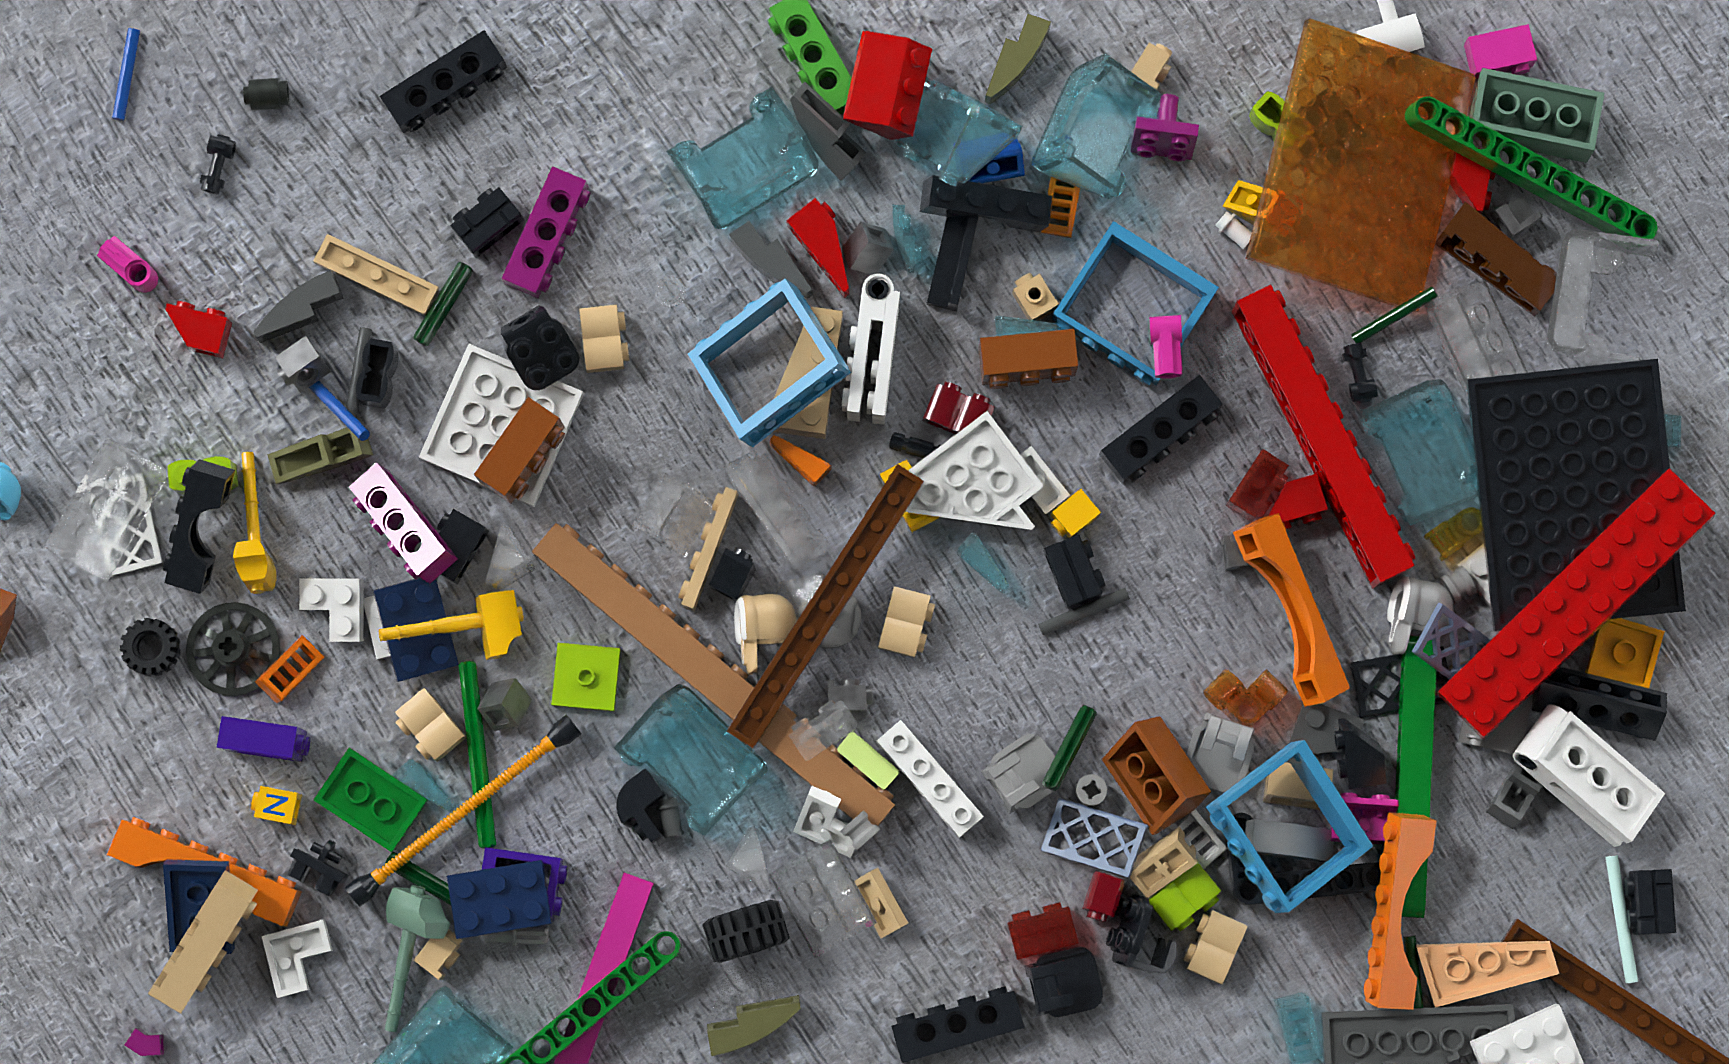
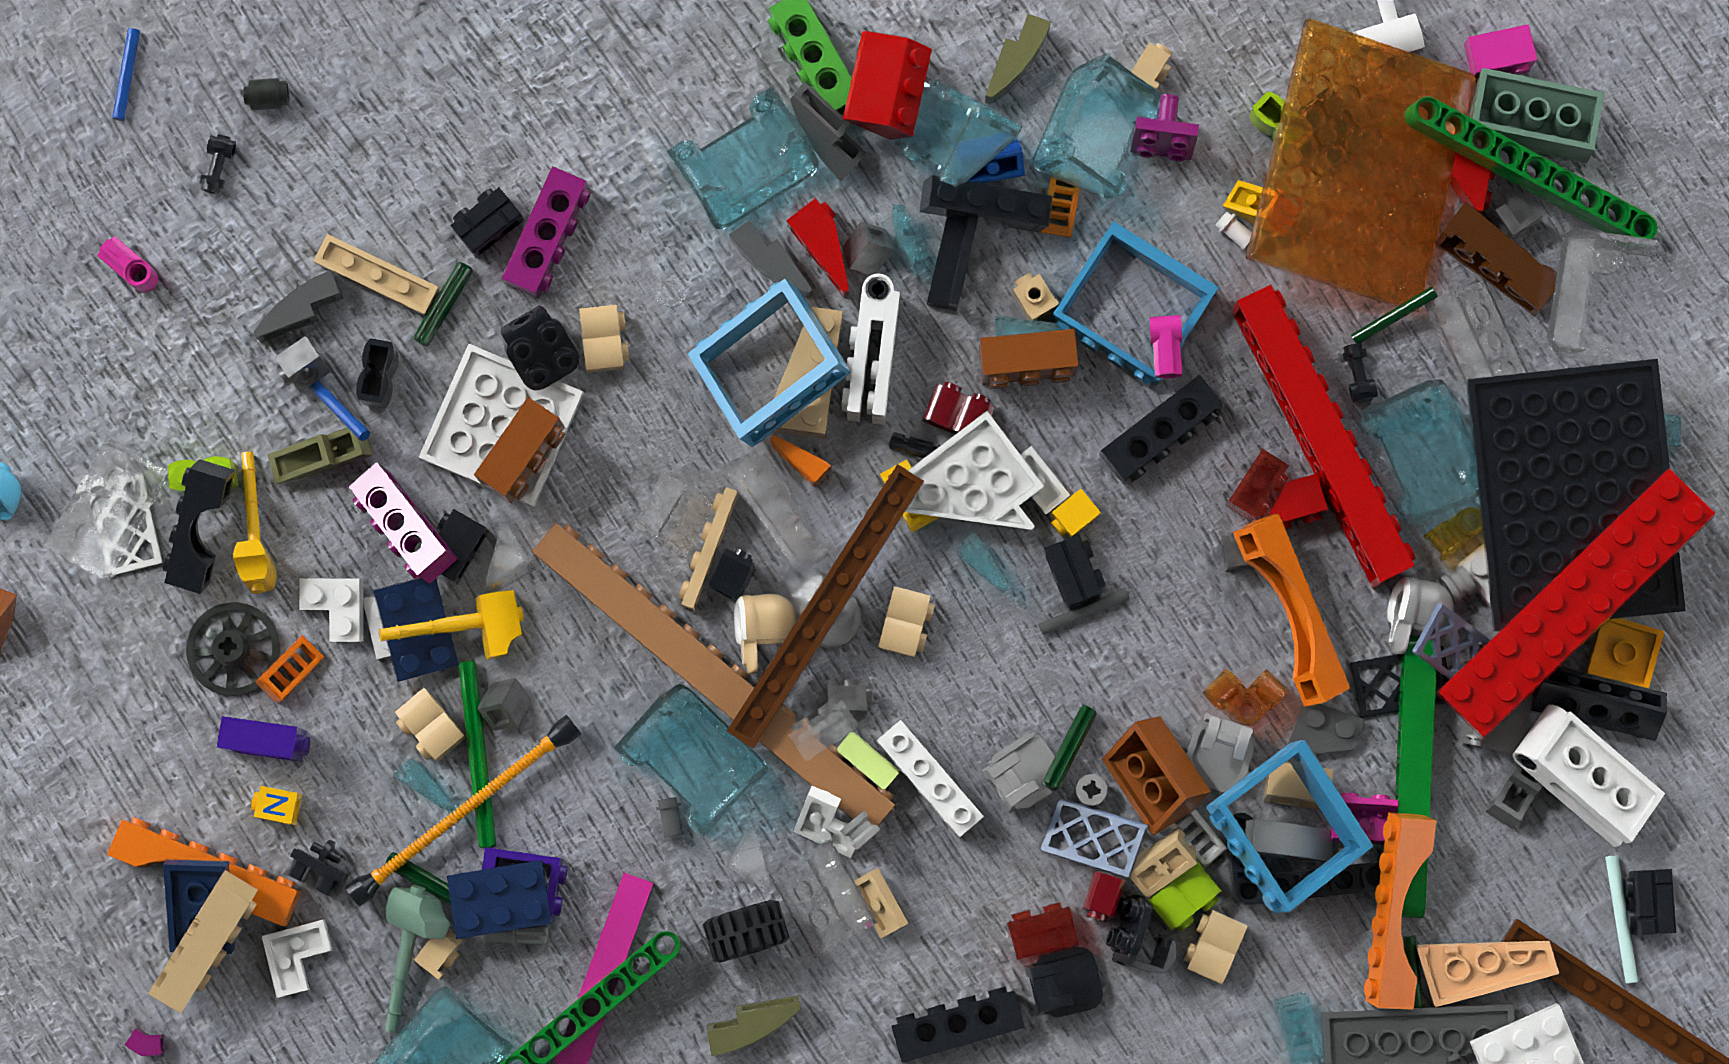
black tyre [120,618,181,676] -> none
red slope [165,301,232,359] -> none
green plate [314,747,429,853] -> none
dark grey bar [346,327,372,418] -> none
black brick [380,30,507,133] -> none
lime plate [551,642,621,712] -> none
black brick [616,768,665,843] -> none
black slope [1334,718,1387,789] -> none

